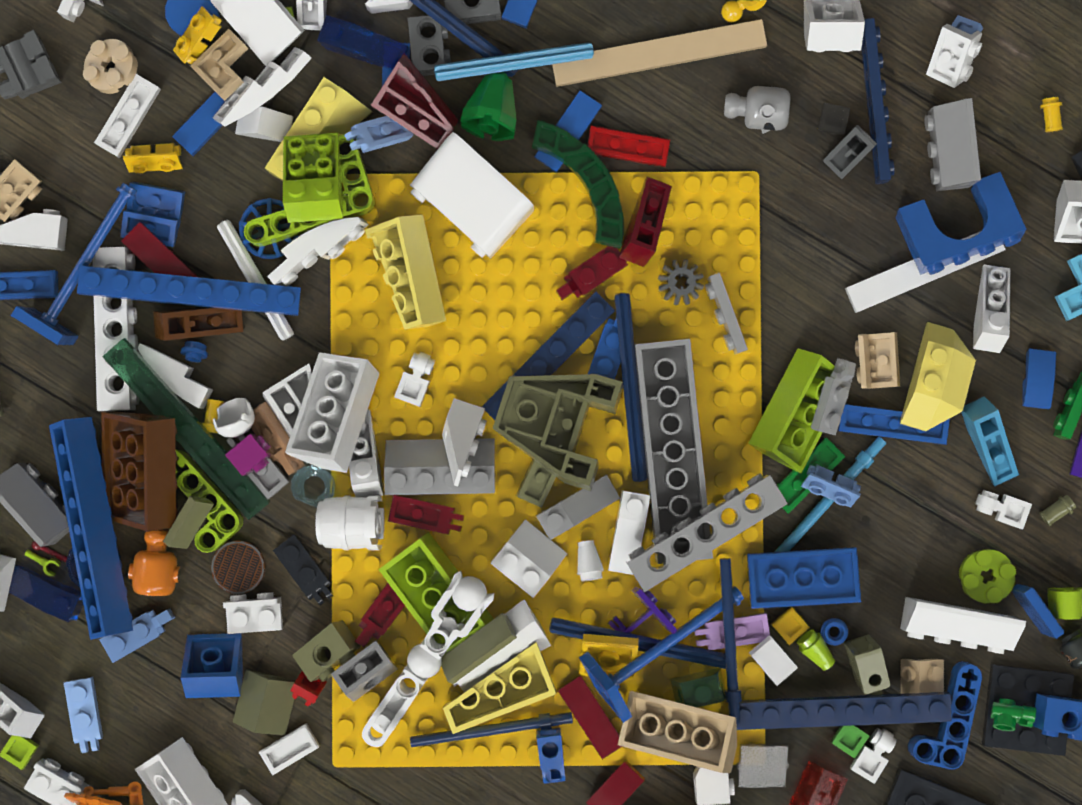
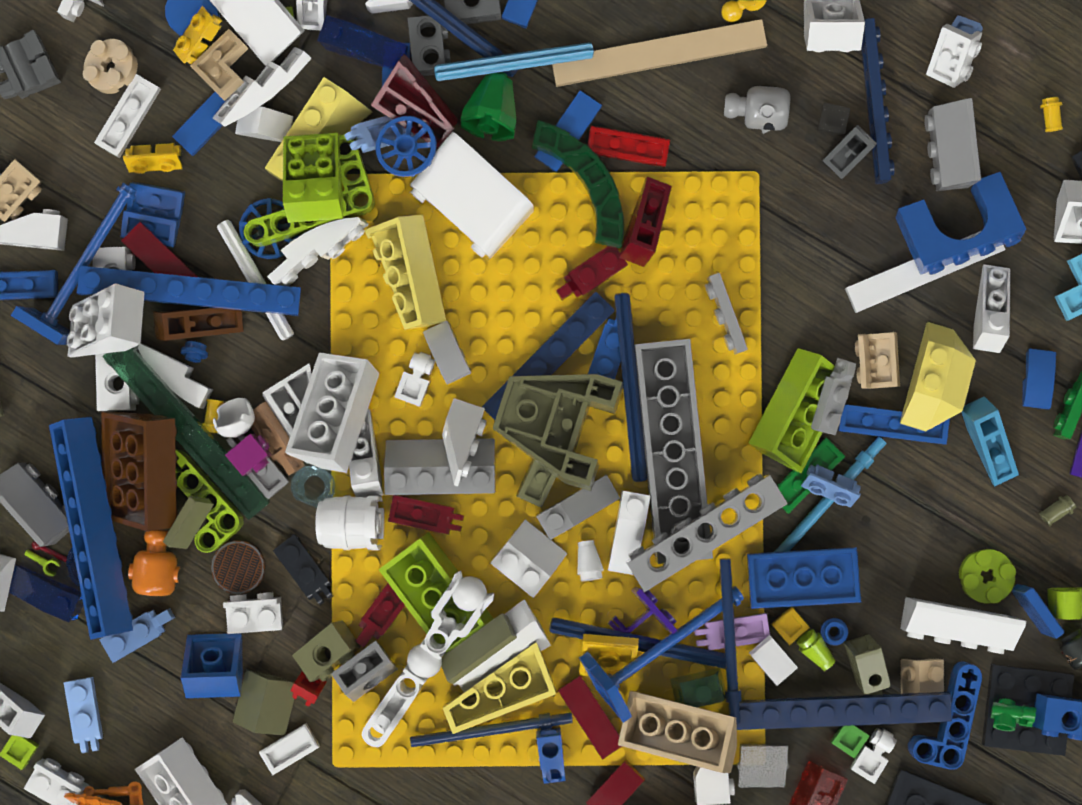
dark grey gear [658,259,704,306] -> none
white plate [975,490,1032,530] -> none
none -> white slope [67,283,144,357]
none -> blue wheel [376,116,437,177]
none -> light grey slope [423,320,472,385]

